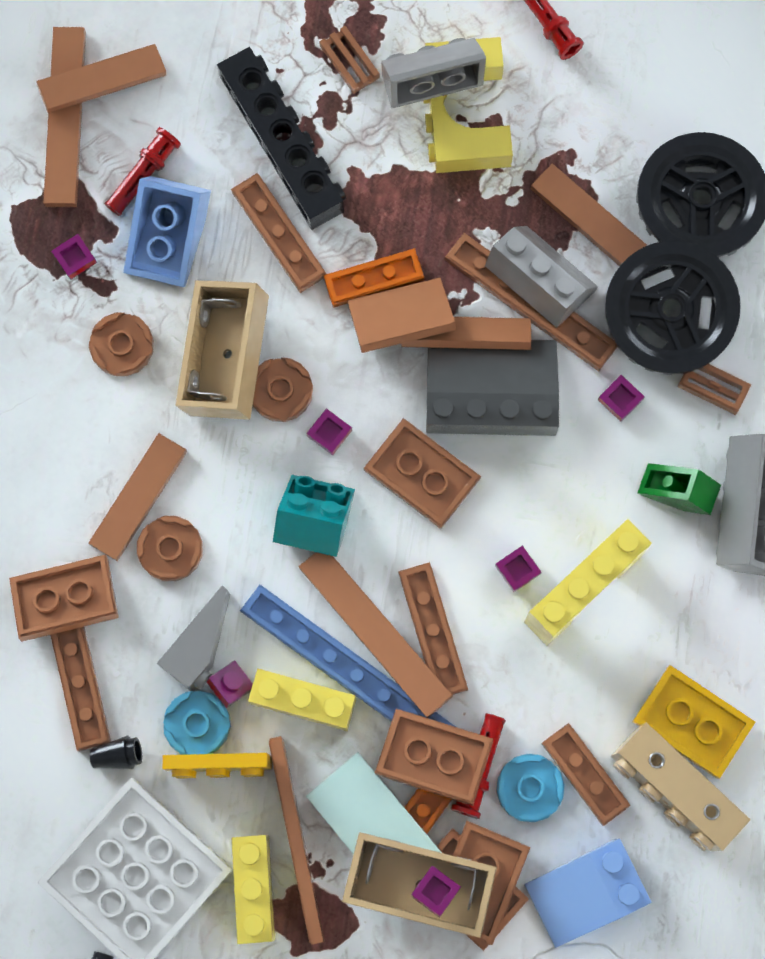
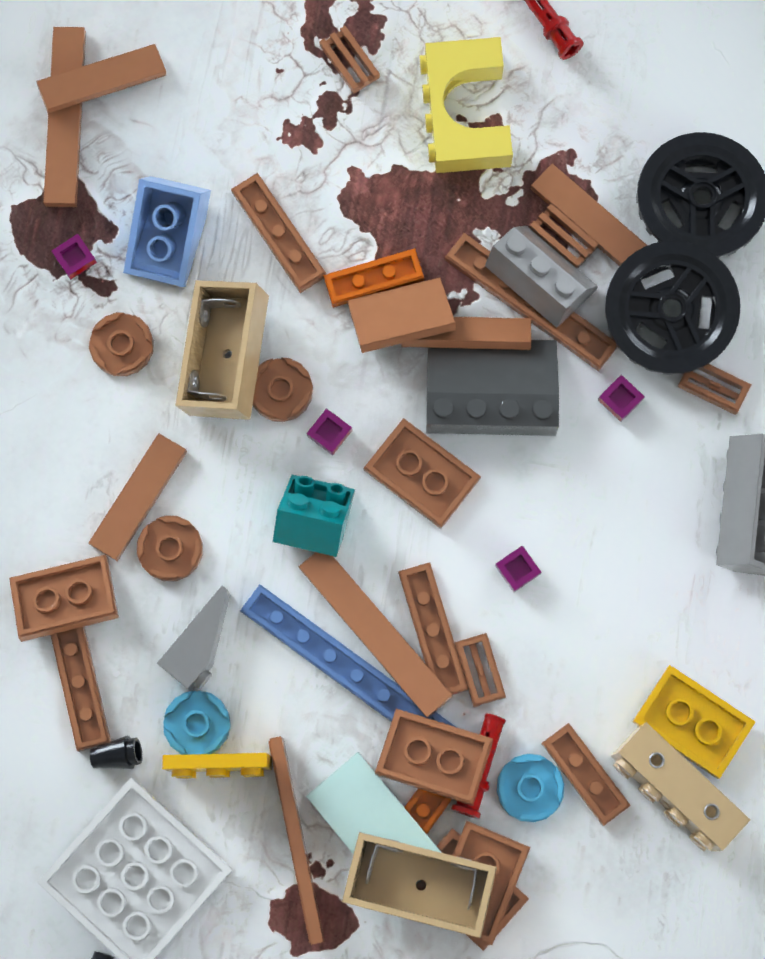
red pin [104,127,181,216] -> none
magenta plate [206,660,253,708] -> none
black brick [217,47,346,230] -> none
light yellow brick [231,835,275,944] -> none
light yellow brick [248,668,356,731] -> none
light grey slope [381,38,486,109] -> none
magenta plate [411,866,461,918] -> none
light yellow arch [524,519,652,646] -> none
light blue slope [524,838,652,948] -> none
green slope [637,463,721,515] -> none
none -> nougat tile [455,633,506,707]
none -> nougat tile [529,203,599,269]

